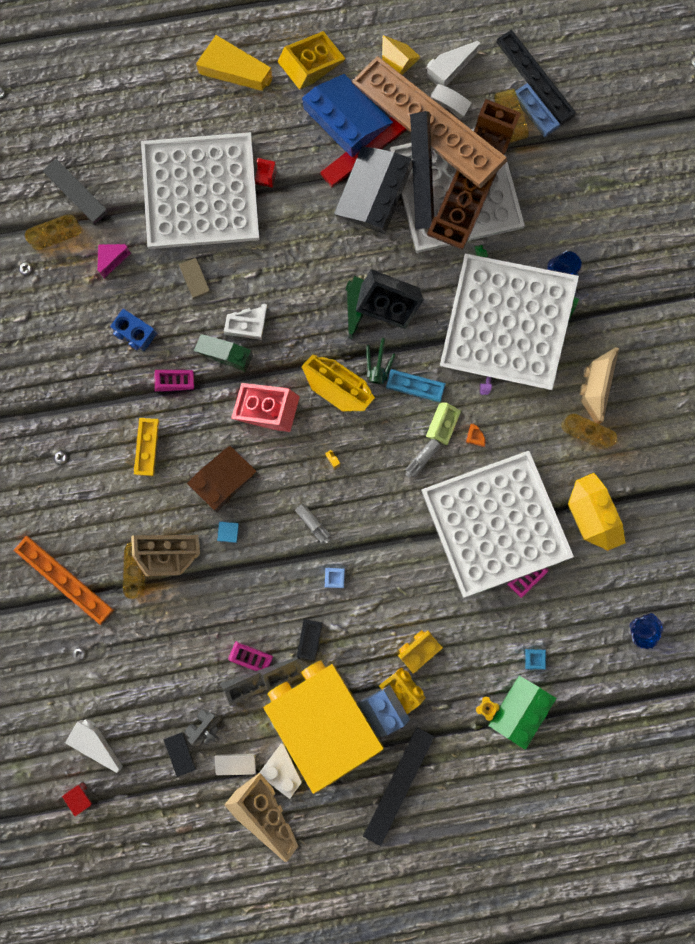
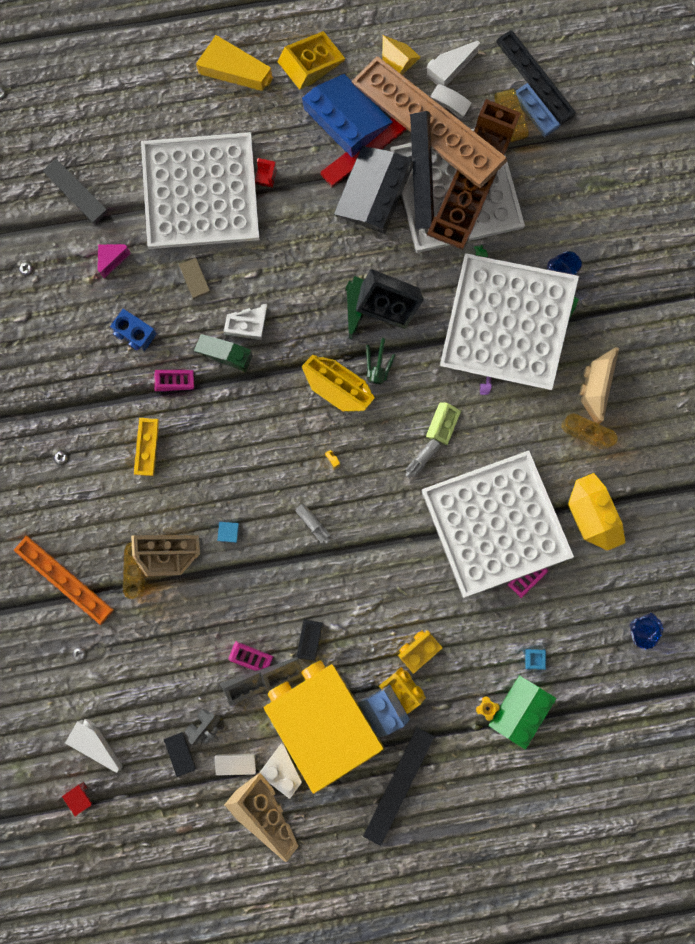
clear yellow beam [24,215,81,250] -> none
reddish brown slope [187,445,257,512] -> none
coral slope [231,383,300,432] -> none
light blue tile [325,568,345,588] -> none
dark azure tile [386,369,446,402] -> none
orange tile [466,424,485,447] -> none

